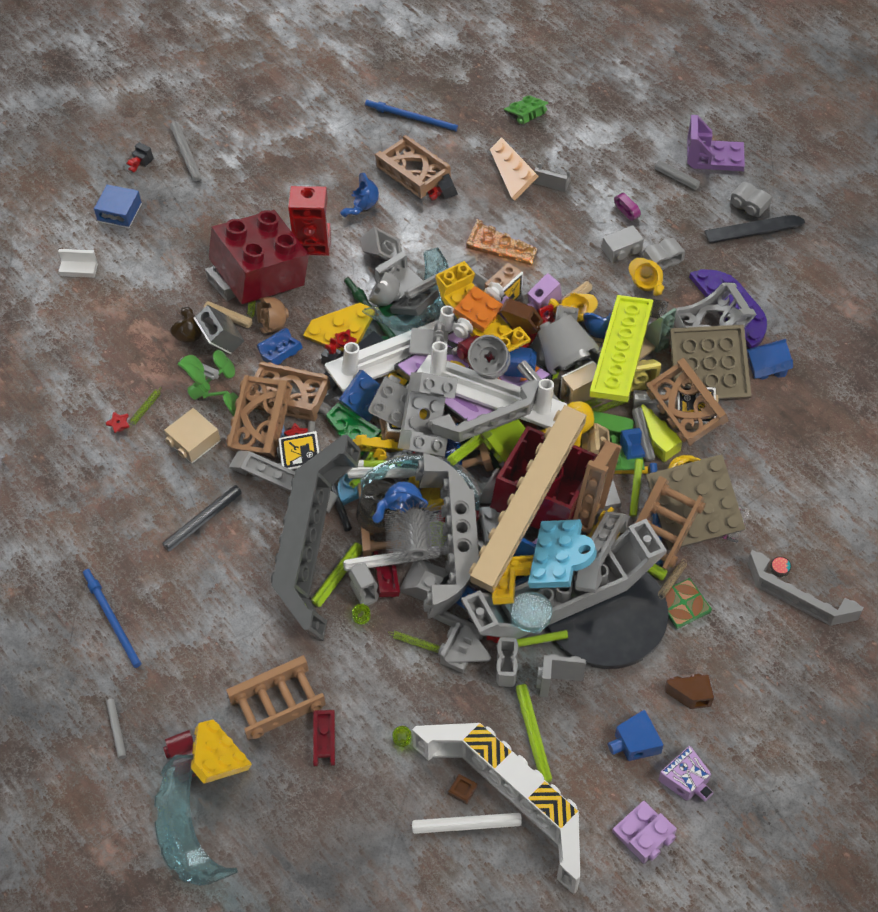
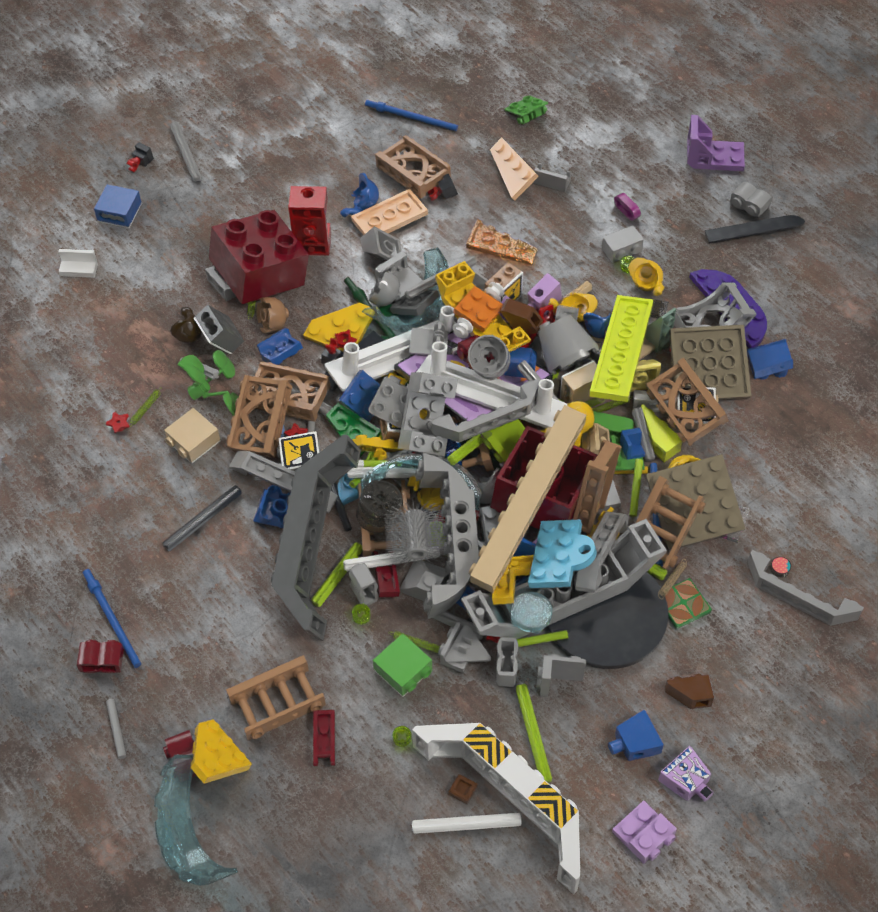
tan axle [204,301,253,328] -> none
blue piece [372,481,428,523] -> none
light grey brick [643,238,685,270] -> none
light grey axle [655,160,700,190] -> none
none -> dark red brick [77,639,124,673]
none -> blue slope [253,485,291,528]
none -> light nougat plate [351,189,428,235]
none -> bright green piece [373,633,432,697]
none -> clear neon green bush [620,255,635,273]

